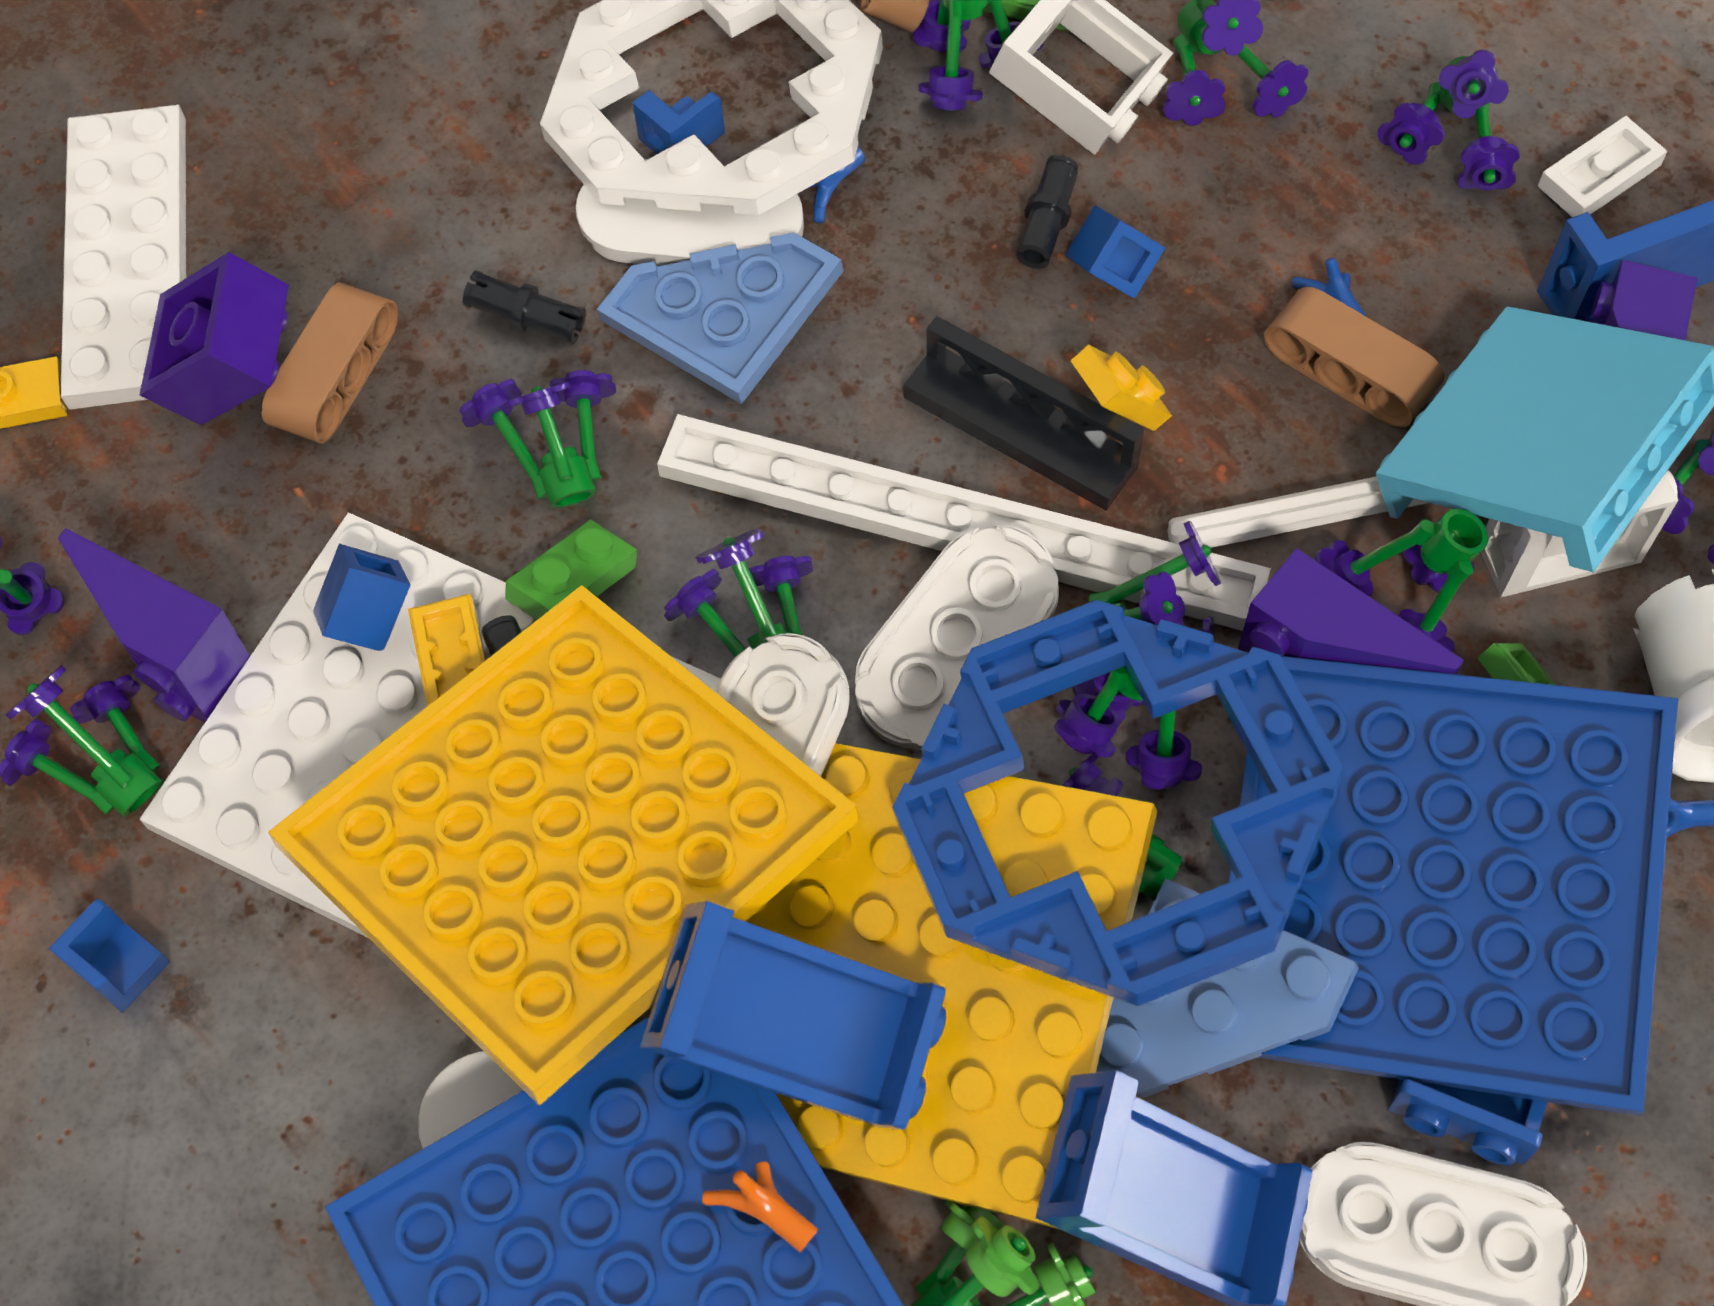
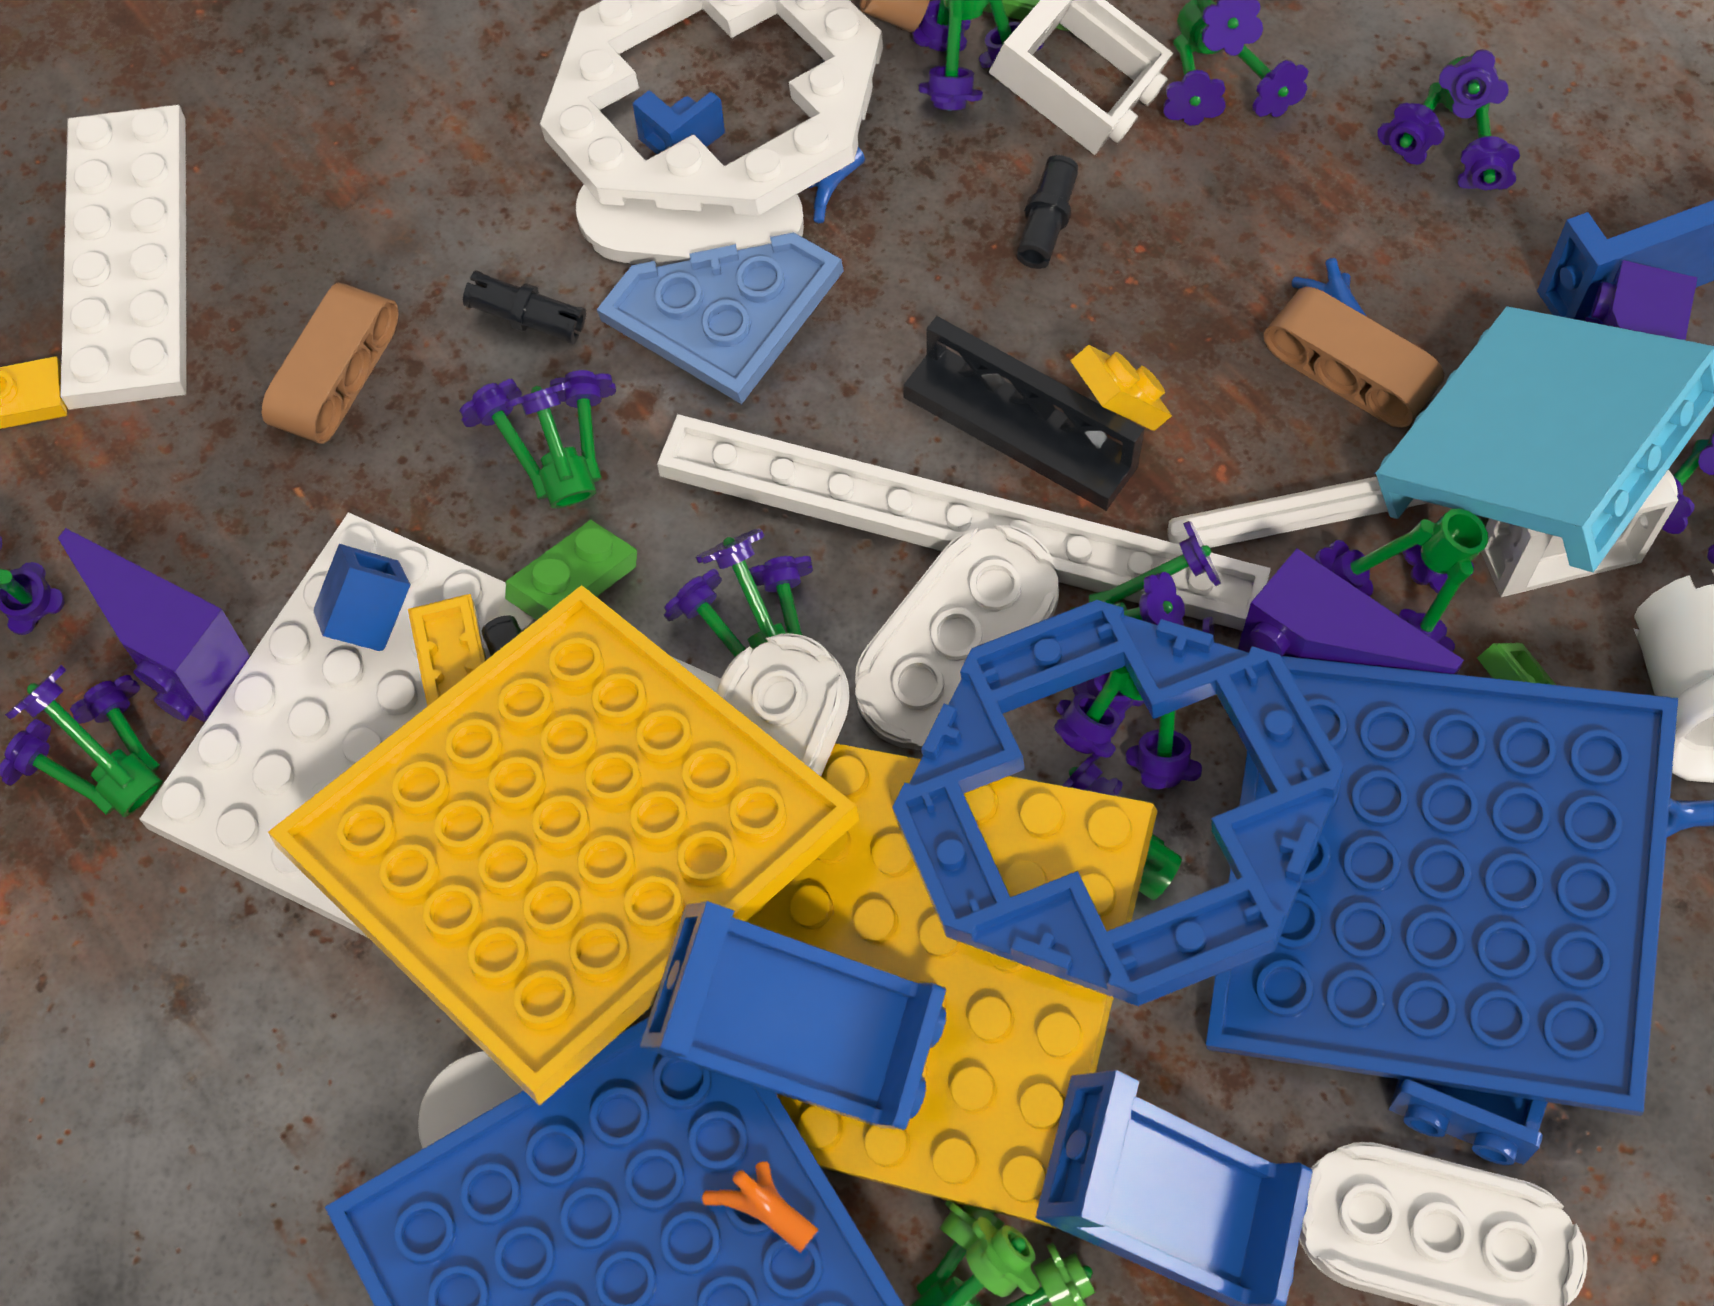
blue panel [48,899,170,1013] -> none
dark purple brick [139,252,289,425] -> none
blue panel [1066,205,1165,299] -> none
medium blue plate [1096,878,1359,1098] -> none
white plate [1538,116,1668,217] -> none

